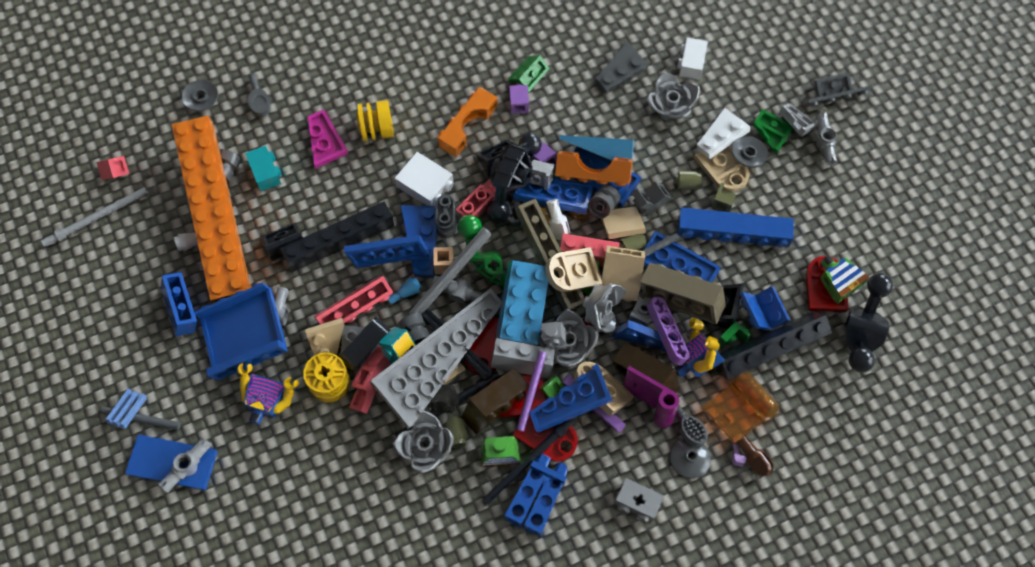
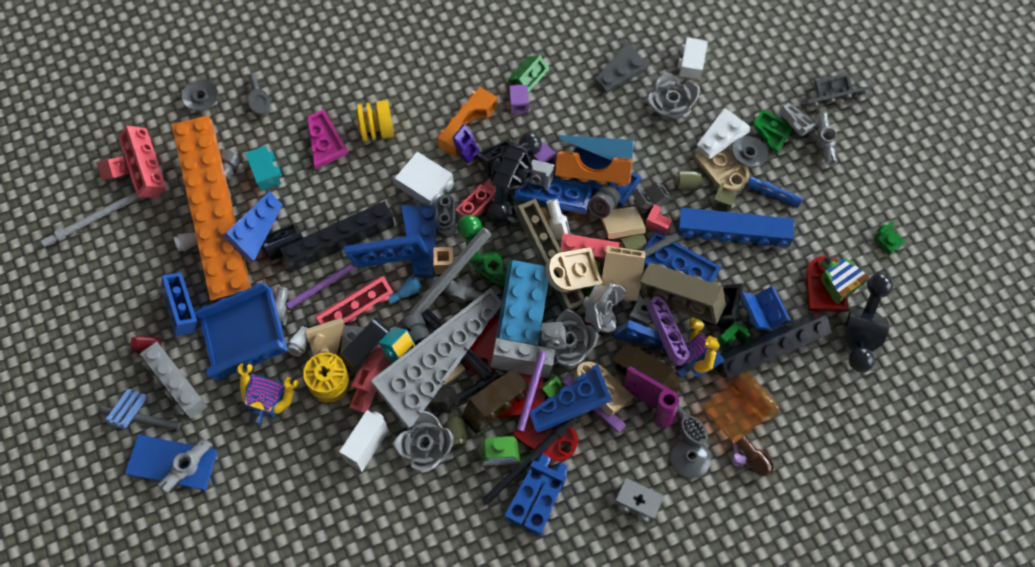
none -> coral brick [118,126,166,198]
none -> dark red cone [131,335,161,354]
none -> light grey brick [140,342,208,419]
none -> wing [223,191,282,264]
none -> medium lavender bar [286,263,355,310]
none -> white cone [287,326,308,357]
none -> white brick [339,410,388,472]
none -> dark purple slope [452,124,480,163]
none -> coral panel [645,204,672,236]
none -> blue pin [746,176,803,208]
none -> green bracket [874,221,905,255]

